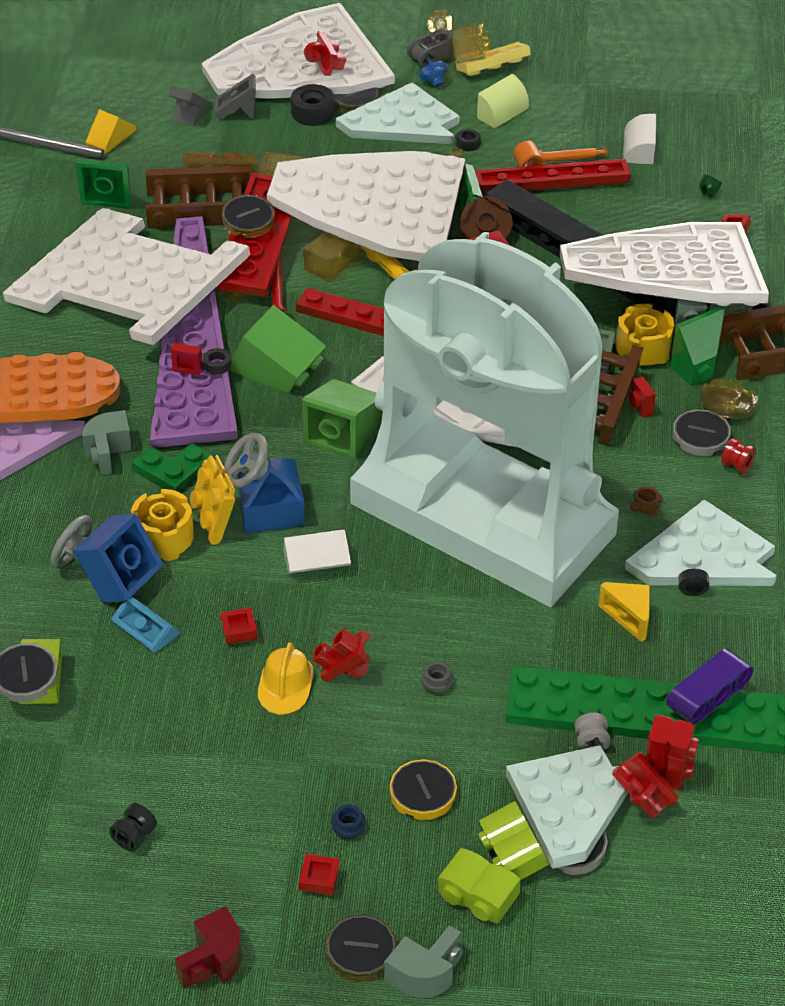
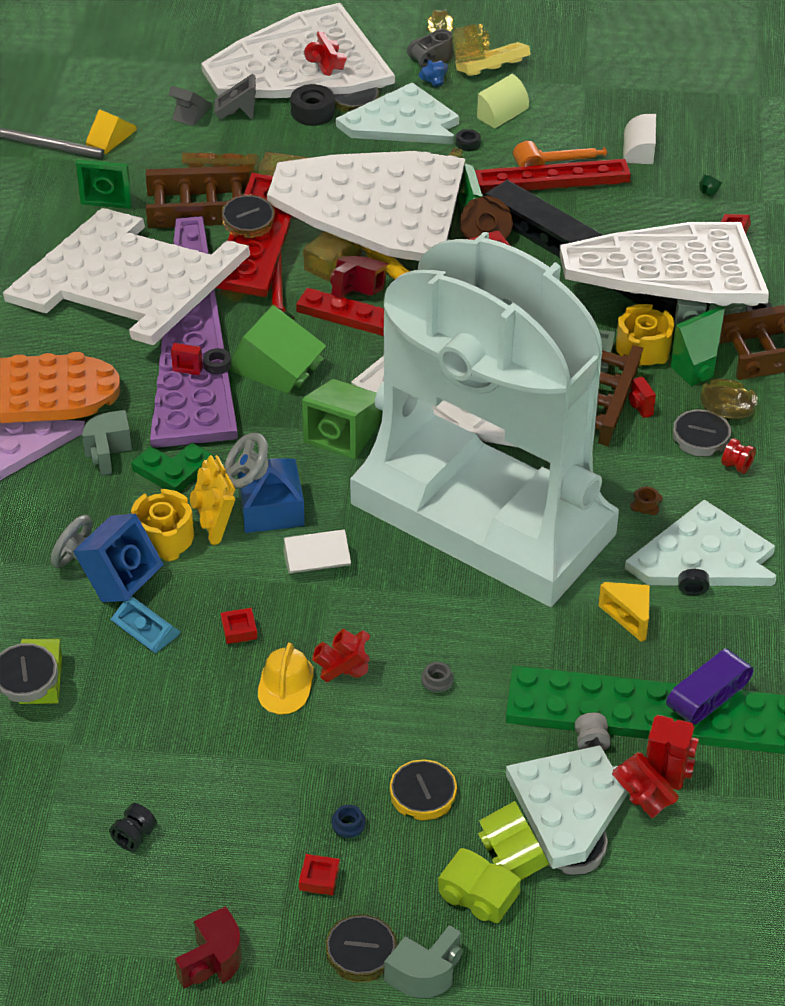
none -> dark red brick [330,256,387,298]

